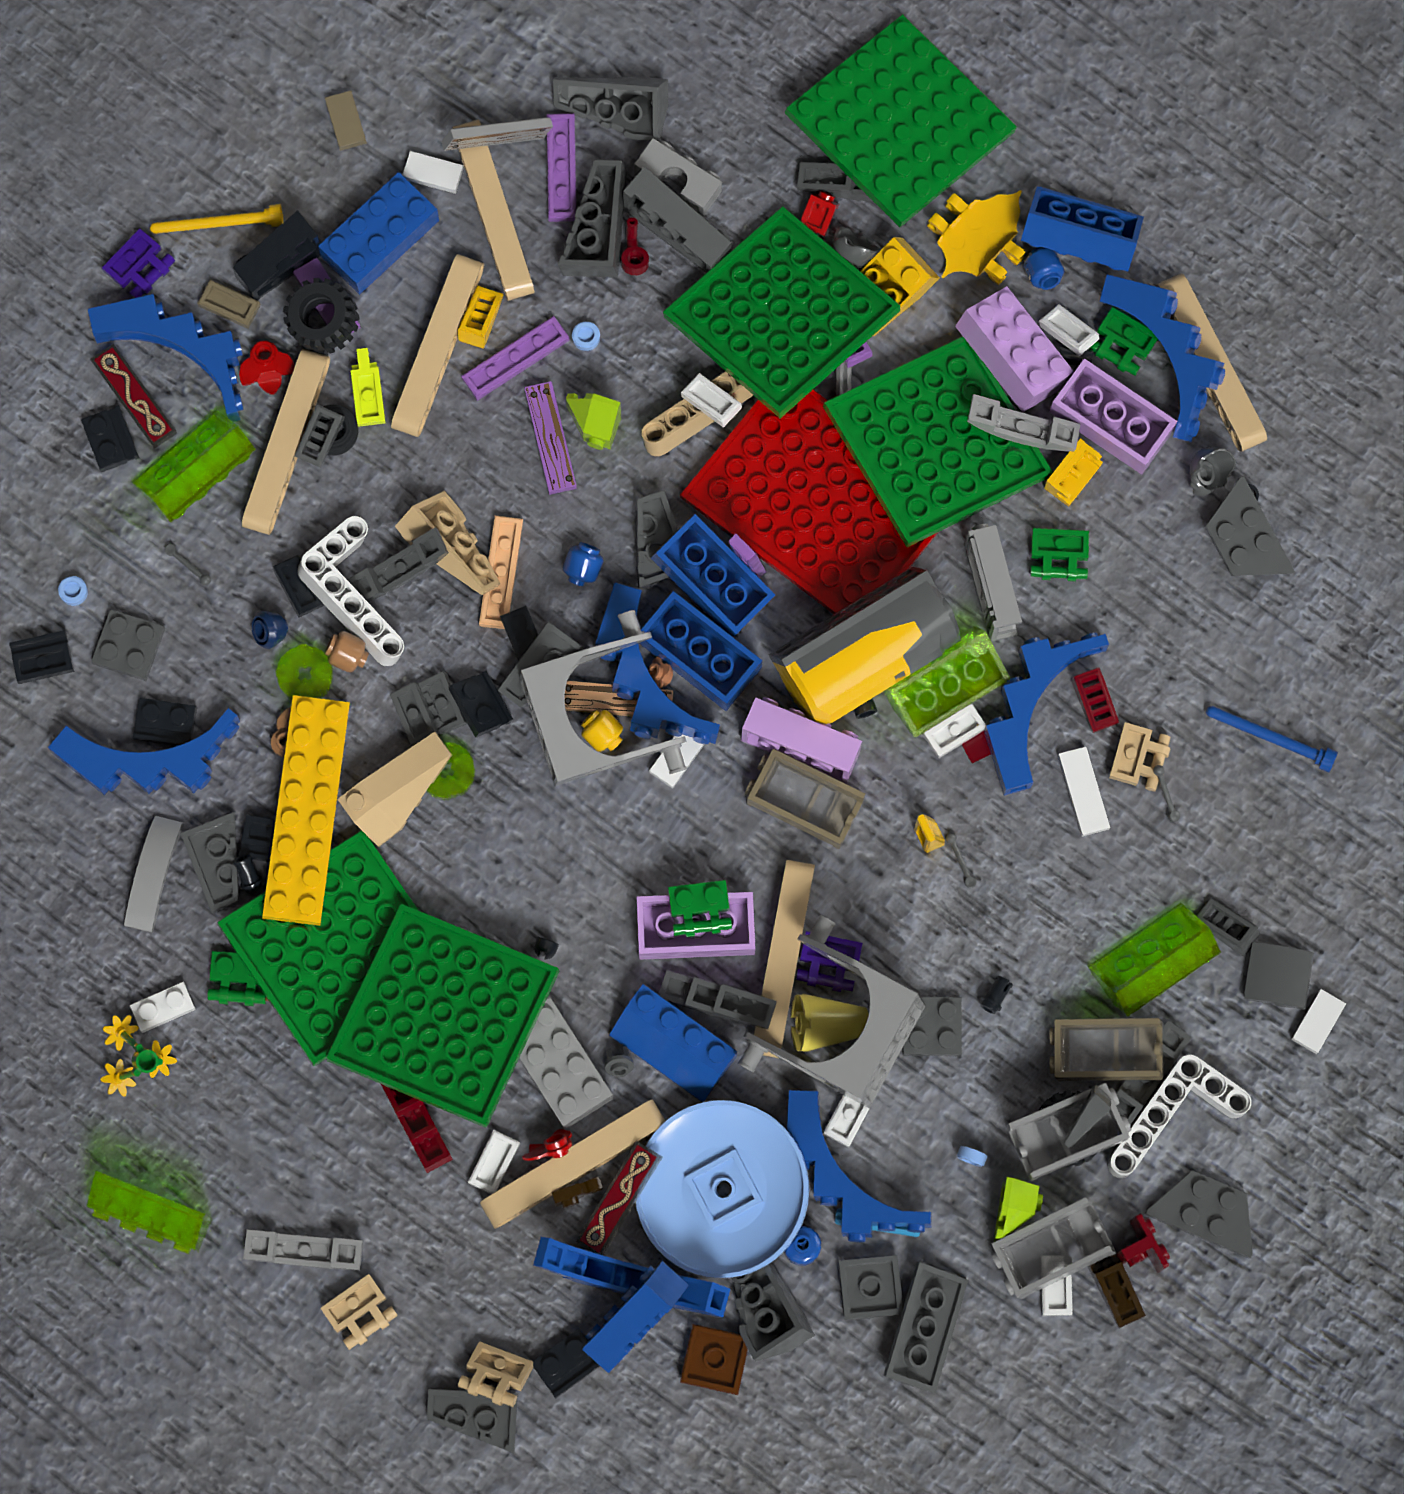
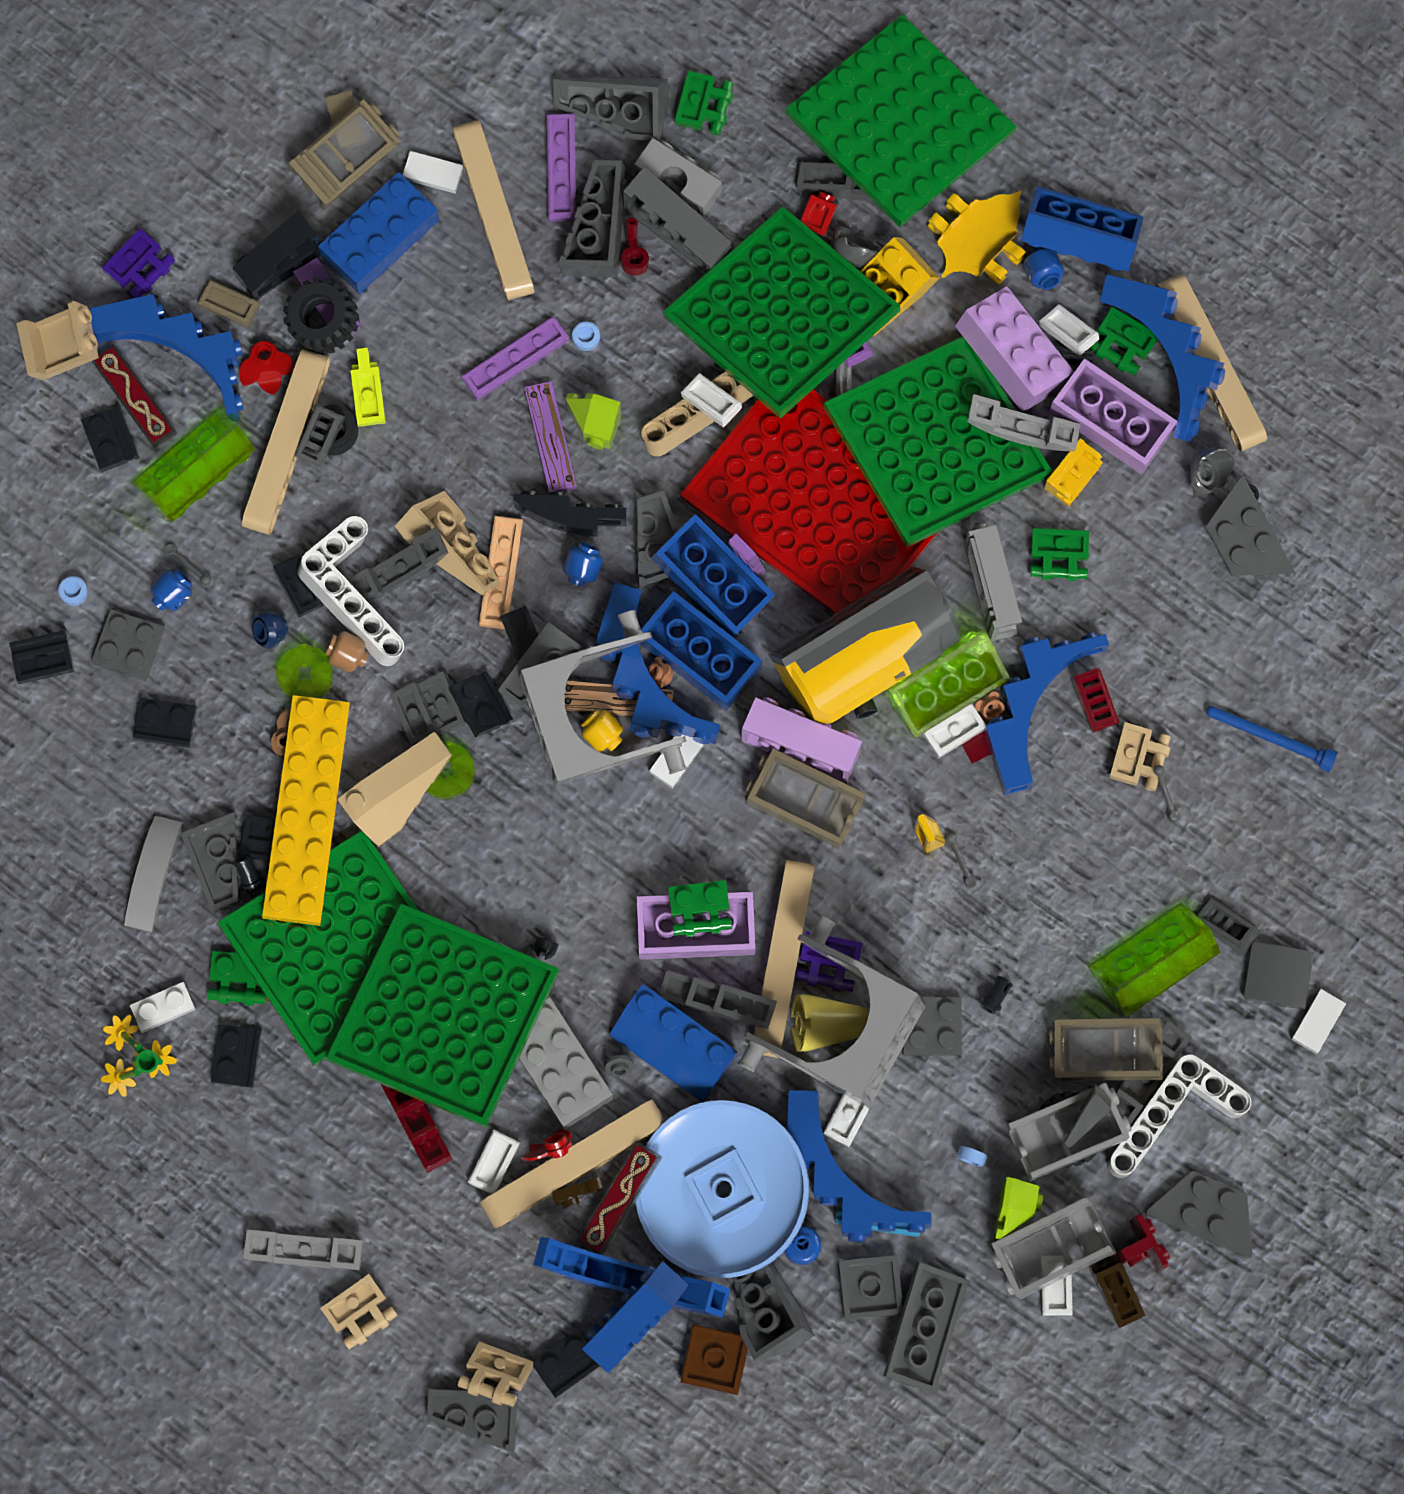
blue arch [48,708,240,795] -> none
clear neon green slope [86,1171,212,1255] -> none
yellow piece [150,204,284,234] -> none
tan beam [391,254,484,437] -> none
light grey tile [442,117,553,151] -> none
yellow slope [458,286,503,348] -> none
white tile [1058,747,1110,837] -> none
none -> tan panel [16,301,99,381]
none -> blue head [150,569,193,611]
none -> black plate [211,1025,262,1089]
none -> dark tan door [287,99,400,210]
none -> black slope [513,491,627,537]
none -> green plate [675,70,734,136]
none -> nougat plate [974,691,1006,723]

